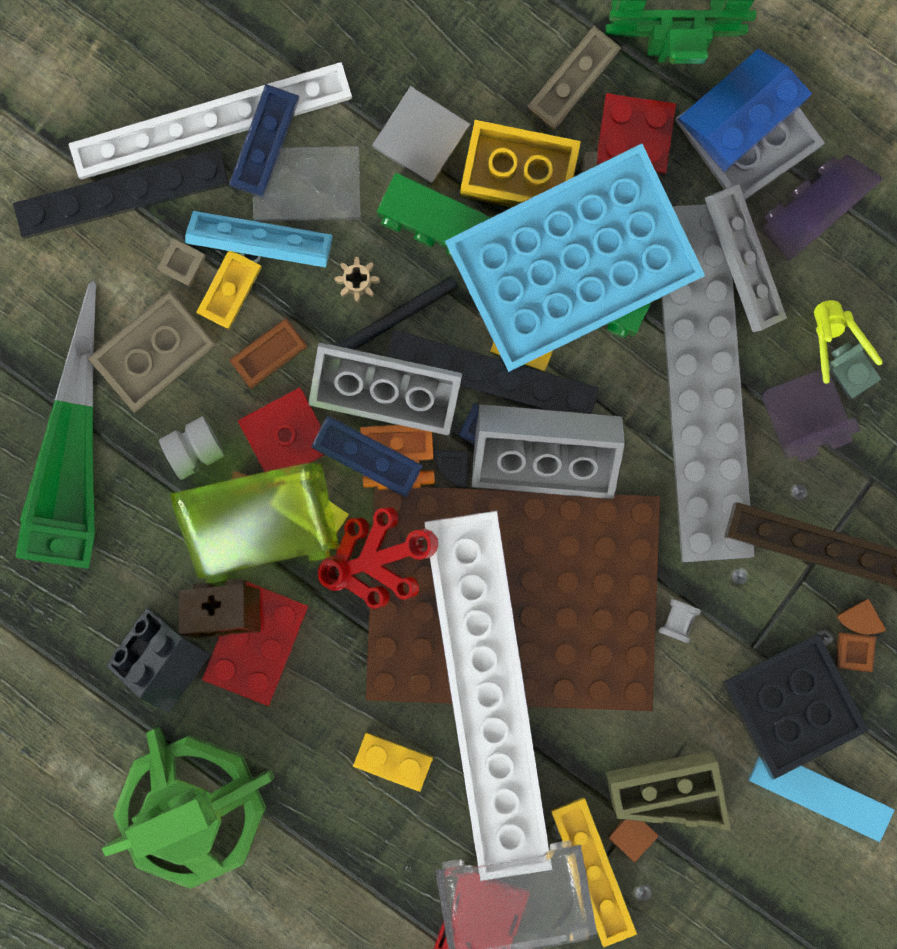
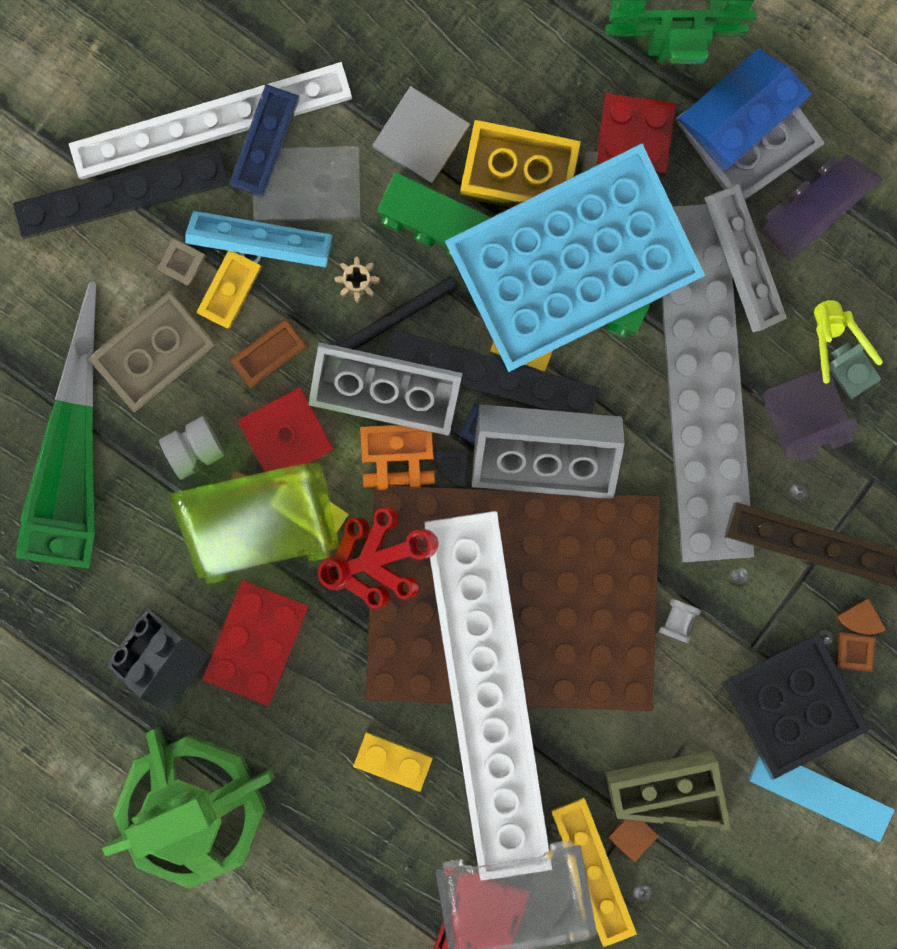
dark brown brick [179,579,261,639] -> none
dark blue tile [311,416,423,498] -> none
dark tan tile [527,25,622,131] -> none

